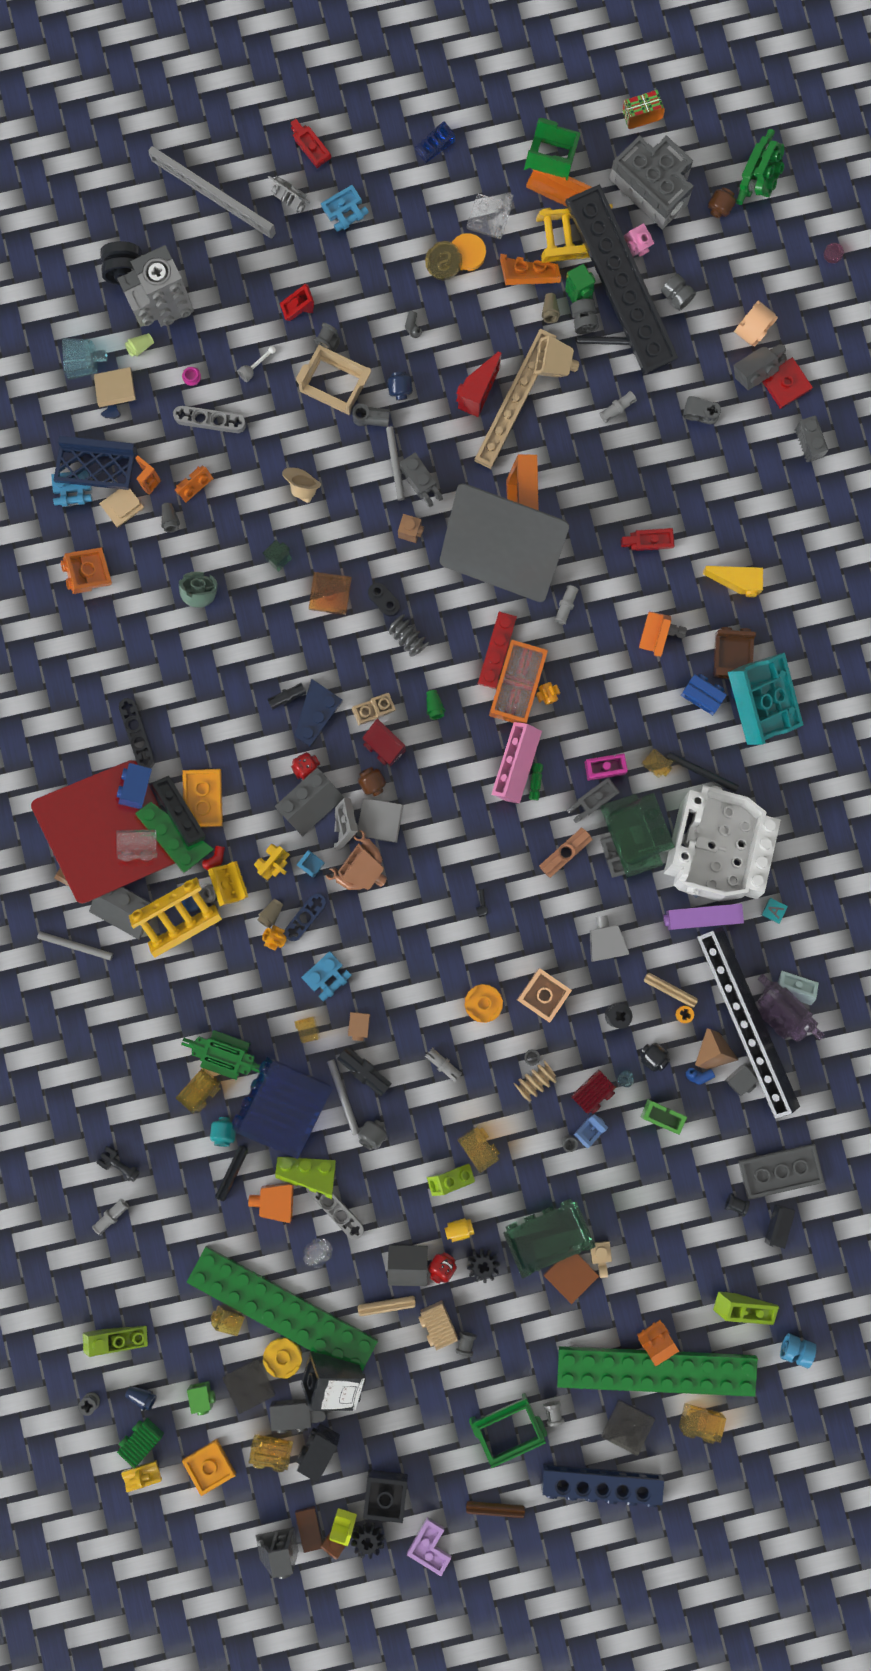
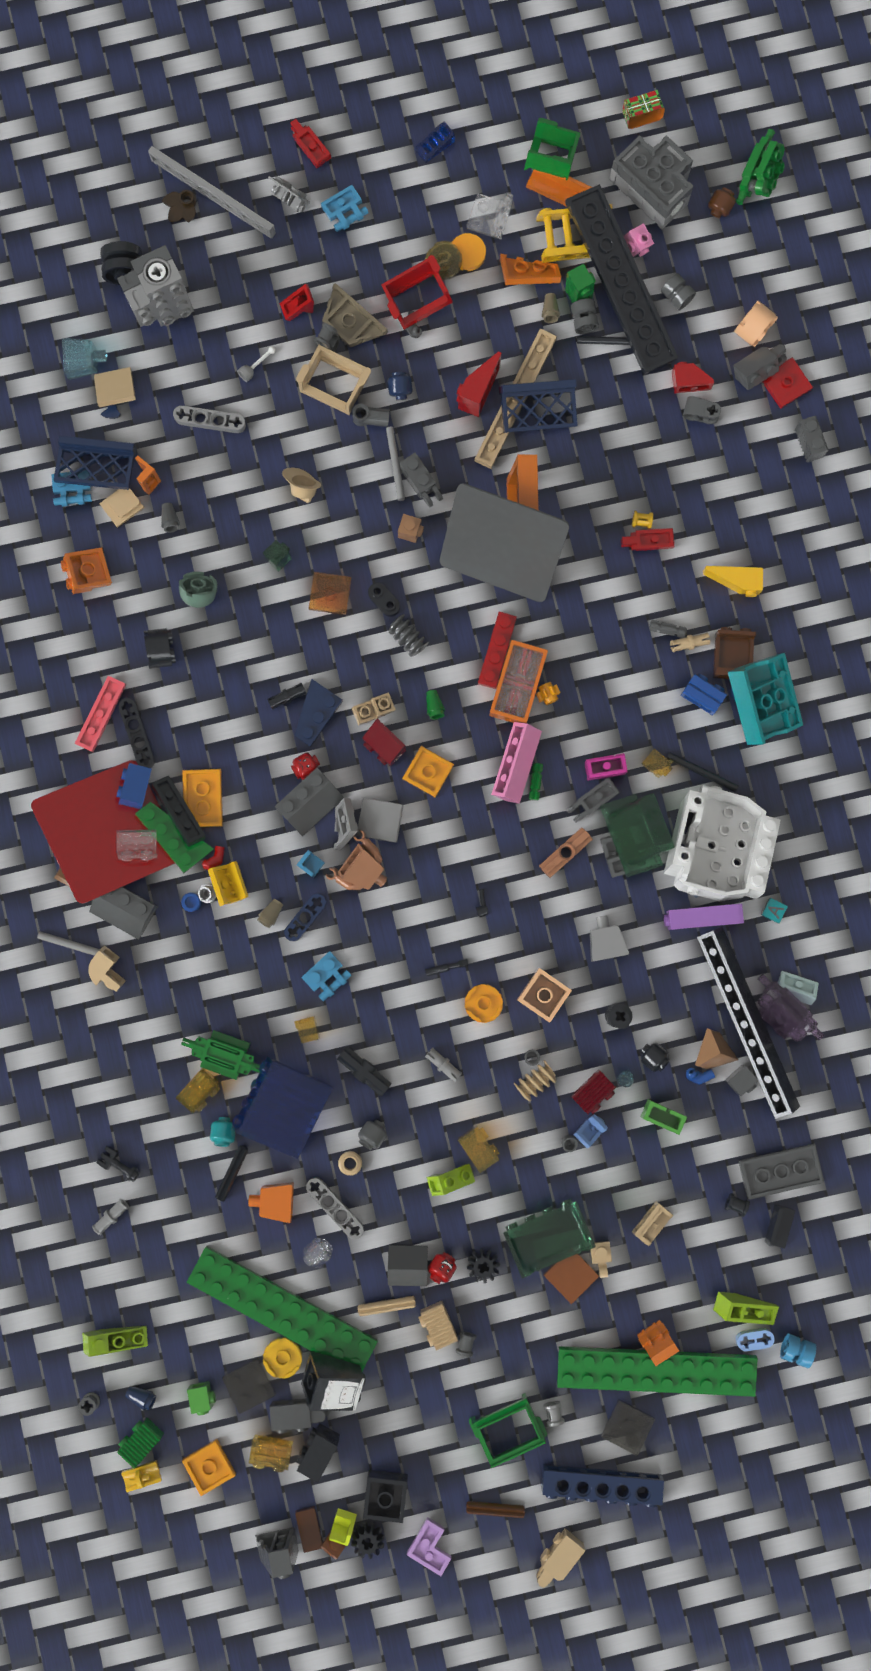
yellowish green cone [125,333,154,357] -> none
yellow fence [129,877,222,958] -> none
orange hinge [174,465,214,503] -> none
dark pink plate [182,367,201,386] -> none
clear yellow bracket [211,1306,245,1336] -> none
yellow hips [254,844,290,881] -> none
light orange gear [262,925,286,950] -> none
lime wing [275,1157,336,1199] -> none
light grey bar [327,1059,359,1135] -> none
medium nougat brick [348,1012,371,1041] -> none
reddish brown head [358,767,386,796] -> none
yellow brick [444,1218,474,1243] -> none
tan torso [533,336,579,377] -> none
light grey pin [554,585,579,625] -> none
light grey pin [599,391,637,423] -> none
orange panel [639,611,671,657] -> none
tan axle [644,973,698,1008] -> none
light orange bush [675,1006,694,1023] -> none
clear yellow brick [679,1403,726,1444] -> none
clear pink tile [824,243,844,263] -> none
none -> coral plate [74,676,126,752]
none -> tan brick [88,945,126,991]
none -> black brick [144,628,176,669]
none -> dark brown plate [162,190,197,223]
none -> dark tan wing [322,283,388,347]
none -> tan piece [338,1151,362,1176]
none -> red piece [381,255,453,330]
none -> light orange tile [402,746,454,798]
none -> black piece [425,959,469,976]
none -> dark blue fence [499,379,578,433]
none -> tan hinge [536,1528,585,1587]
none -> yellow bush [632,510,653,529]
none -> tan hinge [632,1201,674,1246]
none -> tan pin [670,633,710,652]
none -> red slope [672,362,714,393]
none -> light blue beam [736,1328,774,1351]

